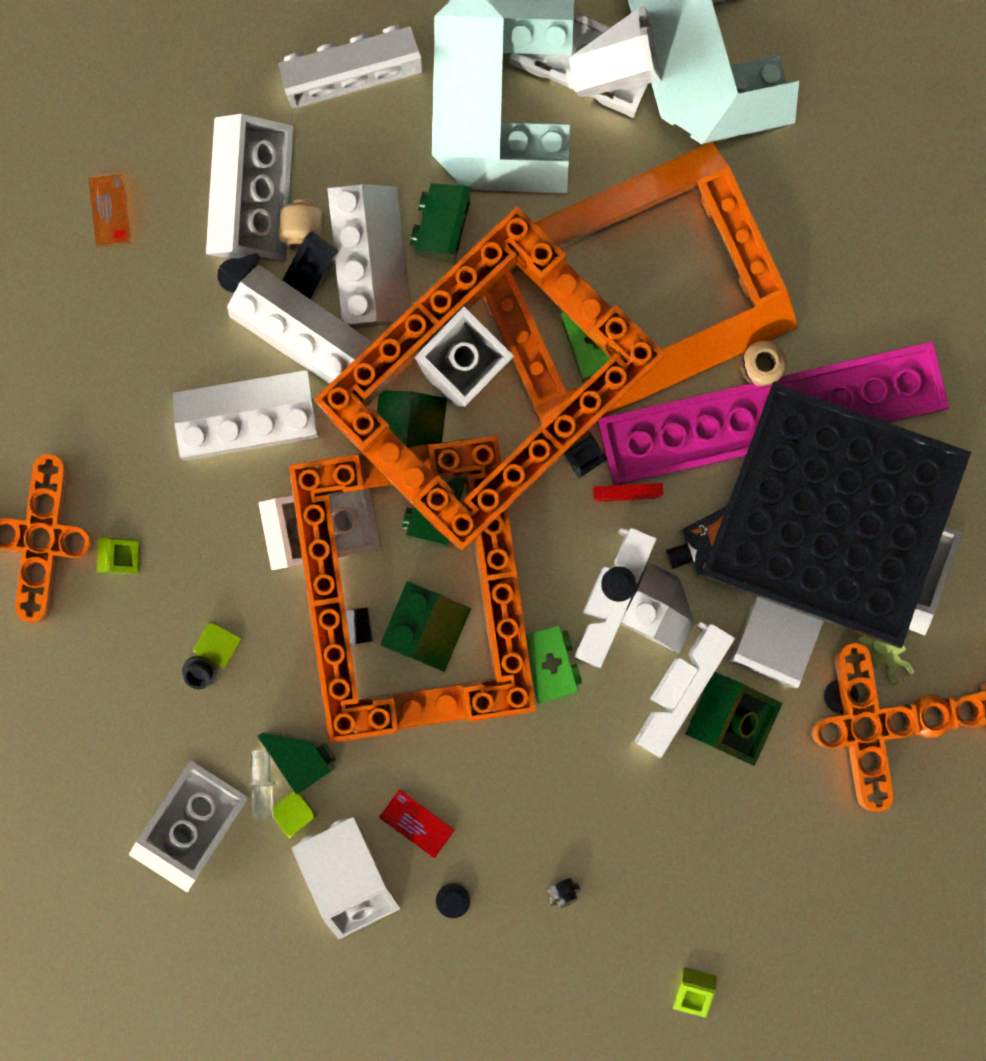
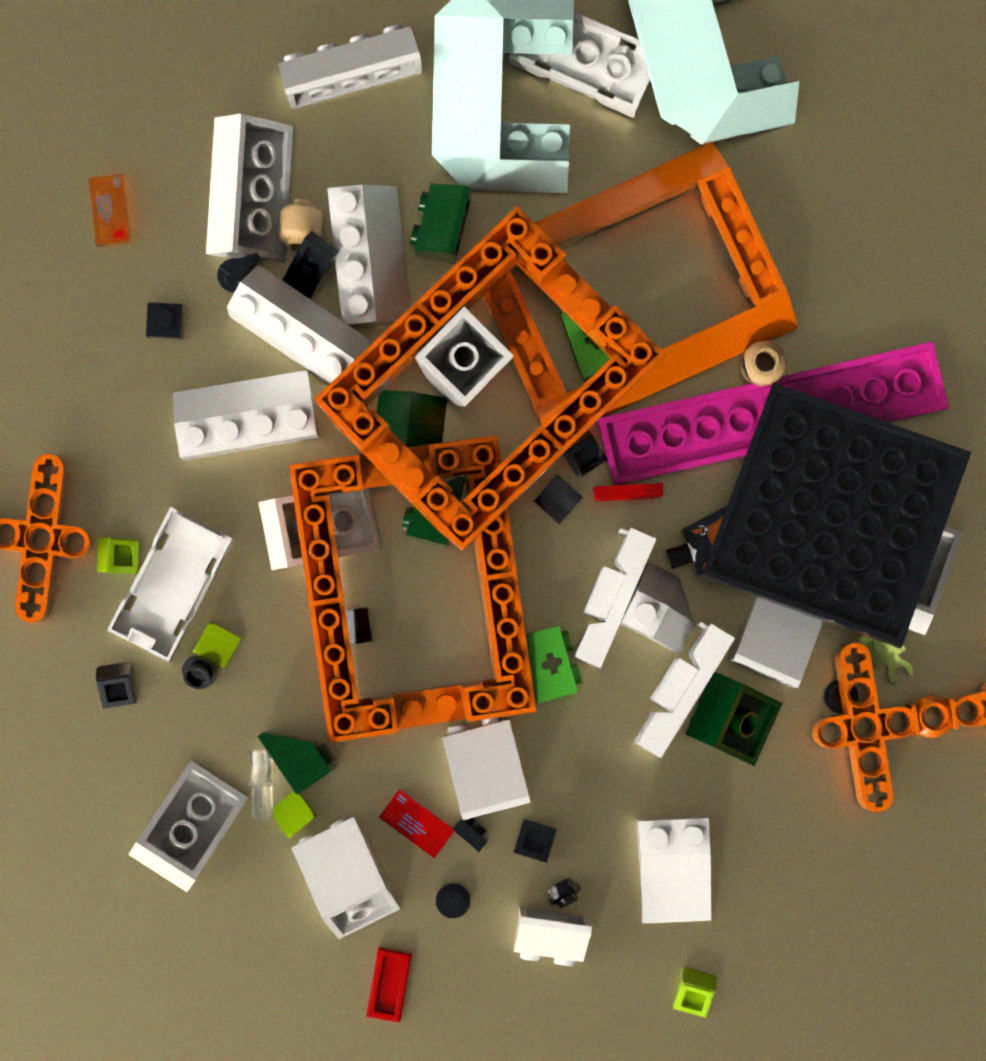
dark green slope [380,581,471,672] -> none
white slope [566,7,661,98] -> none
black plate [601,566,637,602] -> none
none -> black slope [96,662,137,709]
none -> white piece [107,507,235,662]
none -> black plate [146,302,183,340]
none -> red tile [366,947,412,1023]
none -> white slope [442,717,531,820]
none -> black plate [452,817,488,852]
none -> black plate [513,819,557,863]
none -> white slope [514,907,592,966]
none -> black slope [534,475,583,524]
none -> white slope [637,816,711,924]

